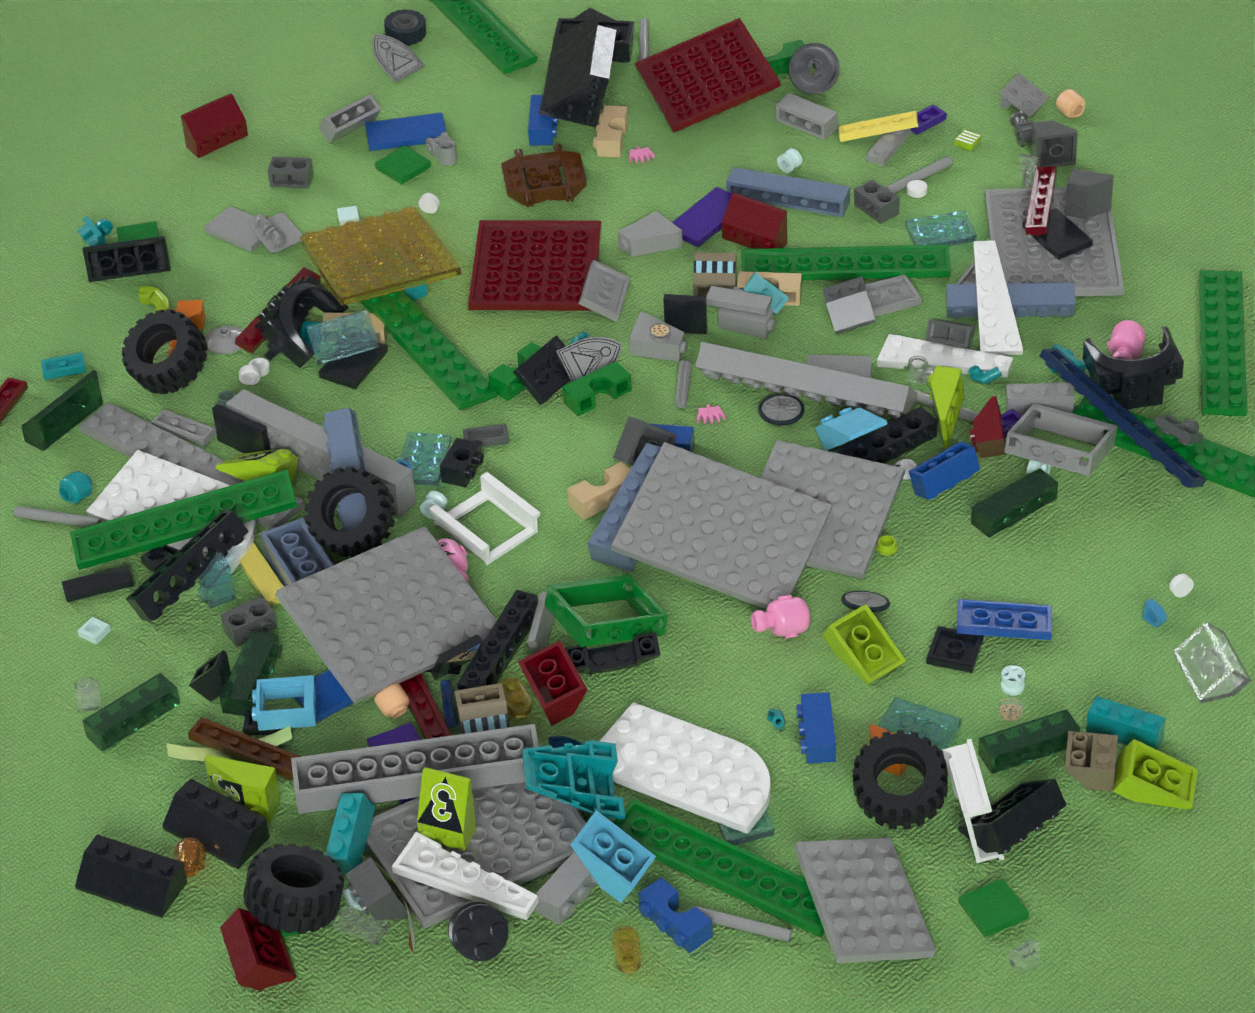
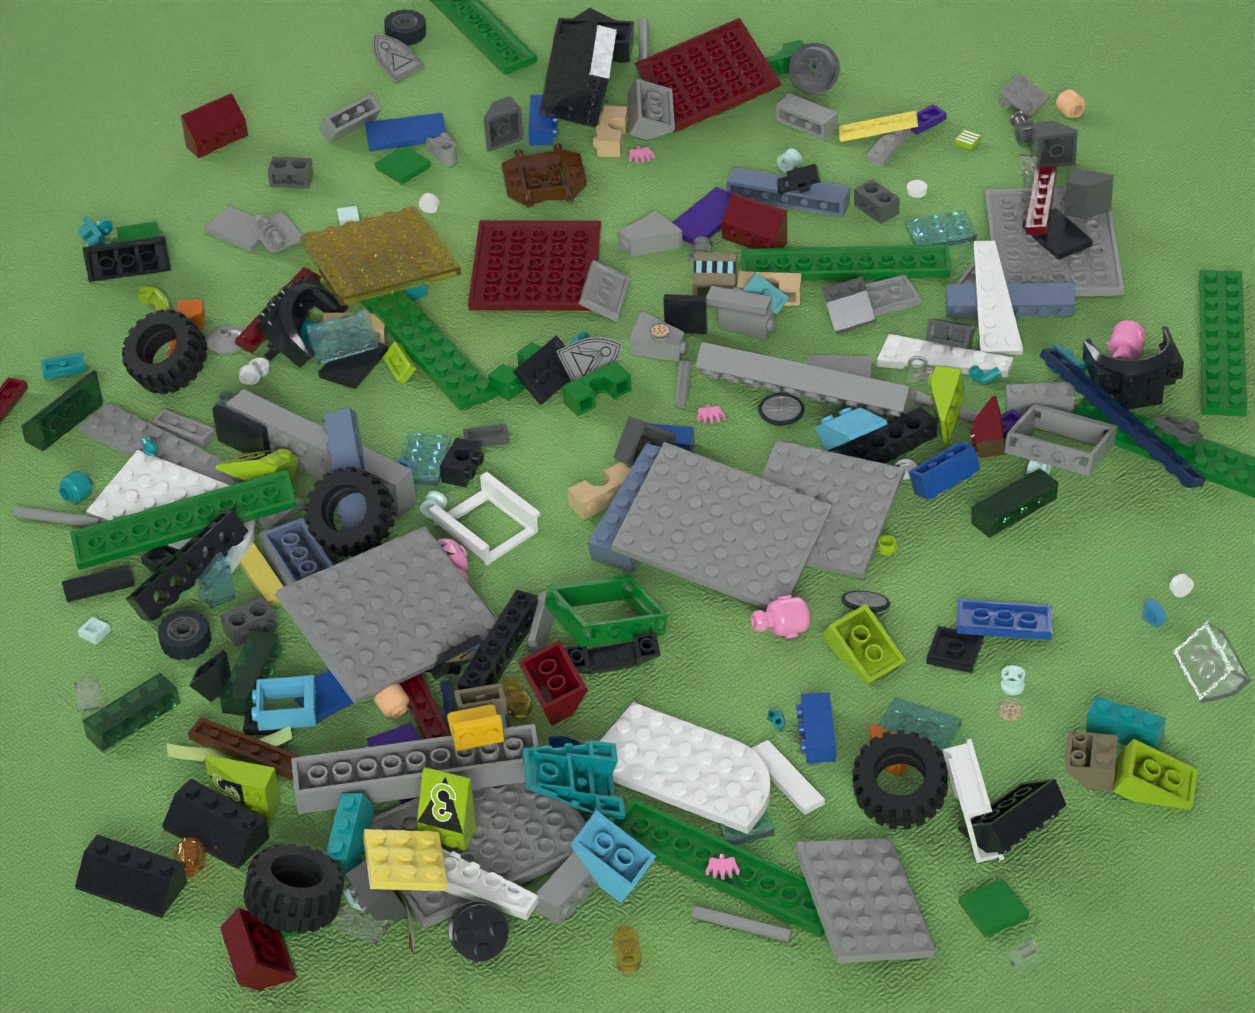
blue arch [638,877,713,953] -> none
light grey piece [885,156,953,194] -> none
clear green brick [978,709,1080,774] -> none
none -> teal arm [141,437,159,456]
none -> black wheel [157,610,211,660]
none -> light yellow plate [363,829,447,891]
none -> lime plate [383,341,417,384]
none -> yellow bracket [447,705,504,751]
none -> dark grey slope [484,96,523,152]
none -> light grey slope [627,79,675,140]
none -> clear brick [689,237,714,261]
none -> bright pink piece [706,854,740,880]
none -> white tile [751,740,825,815]
none -> black piece [777,164,821,194]

